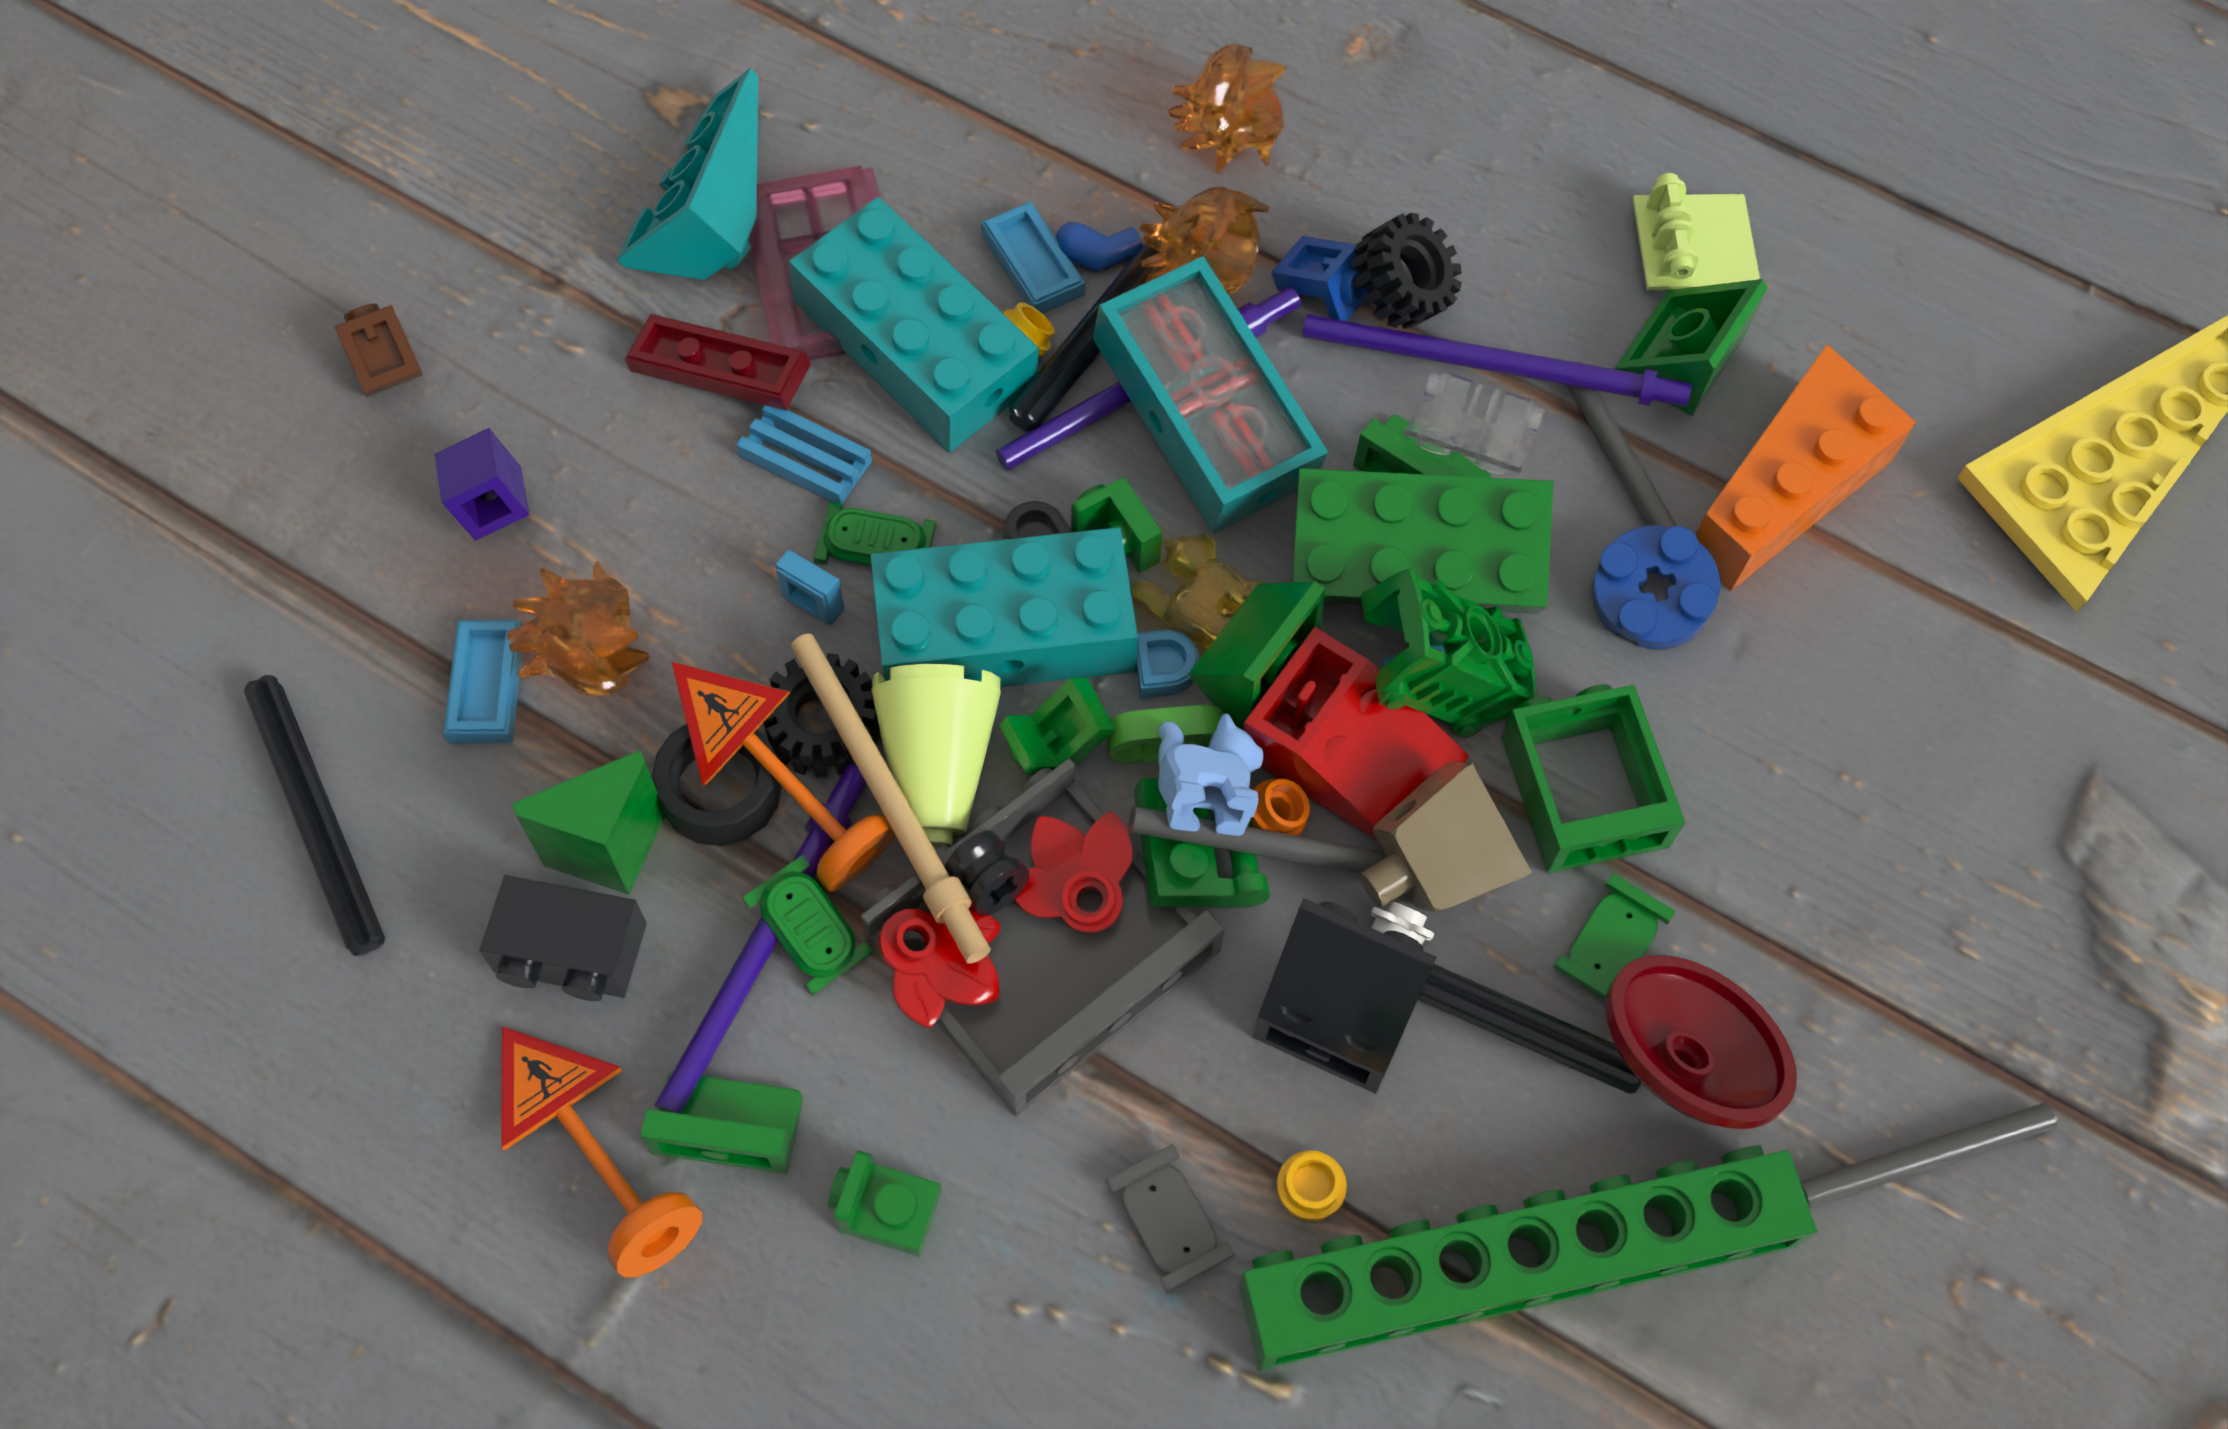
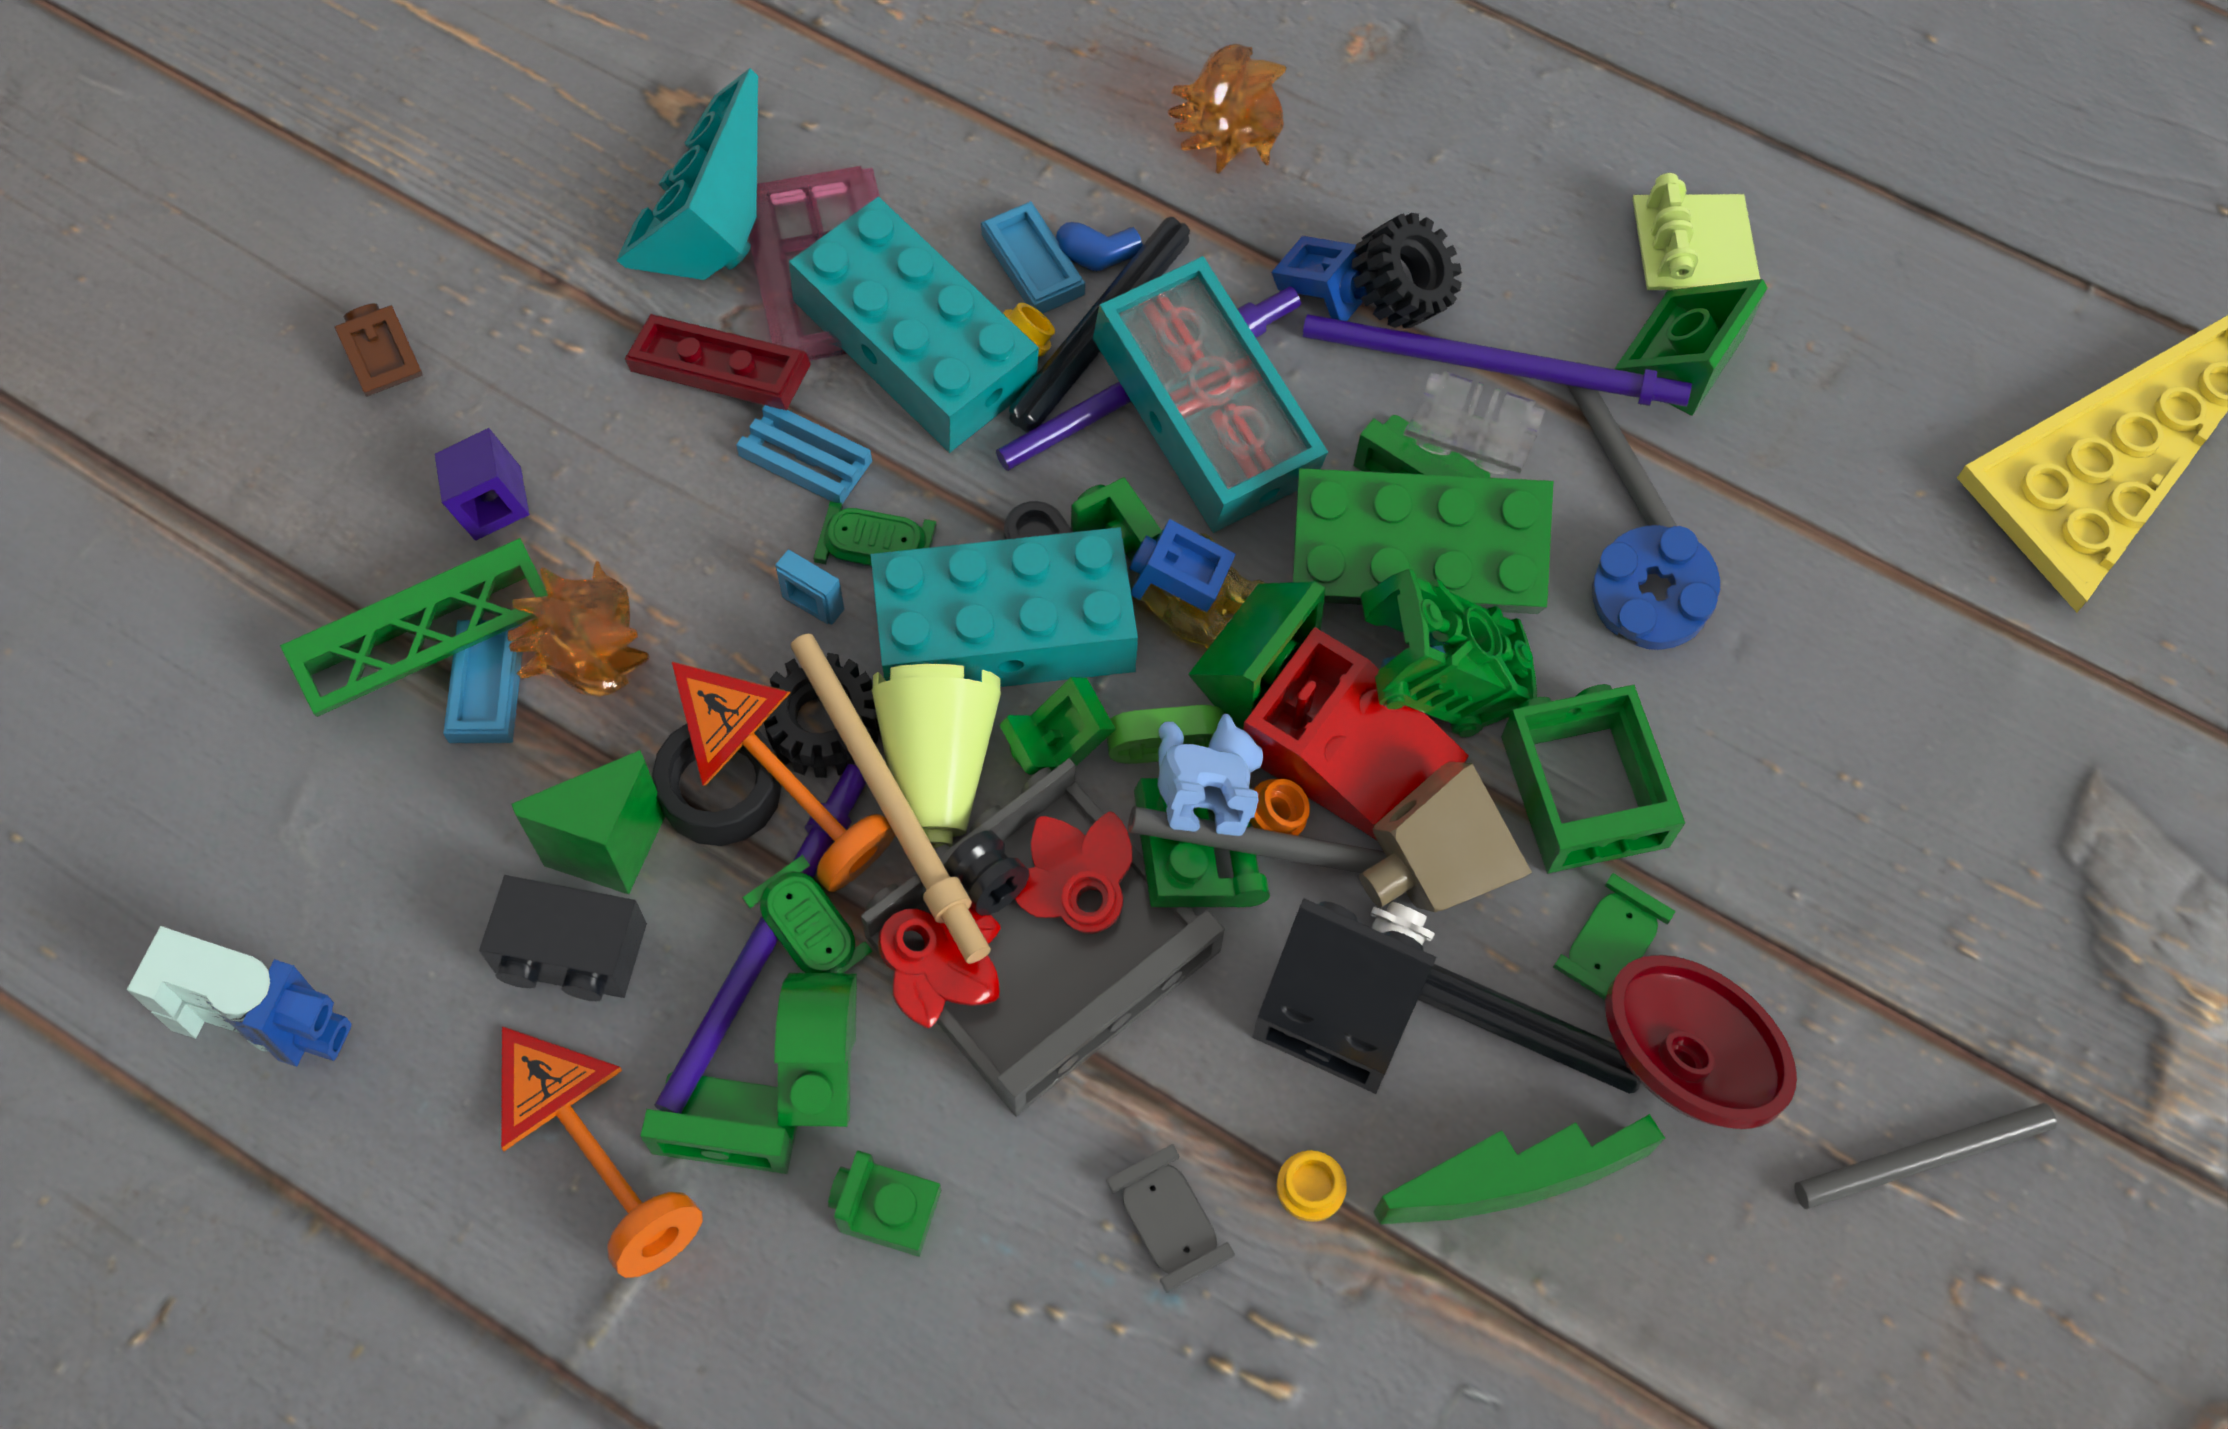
black axle [244,675,385,956] -> none
dark azure tile [1136,630,1199,698] -> none
clear orange hair [1139,186,1269,295] -> none
green brick [1239,1145,1818,1370] -> none
orange wedge [1695,344,1917,591] -> none
none -> hips [127,926,352,1067]
none -> green fence [280,538,555,717]
none -> green brick [774,973,857,1127]
none -> blue bracket [1128,519,1236,612]
none -> green slope [1373,1114,1665,1224]

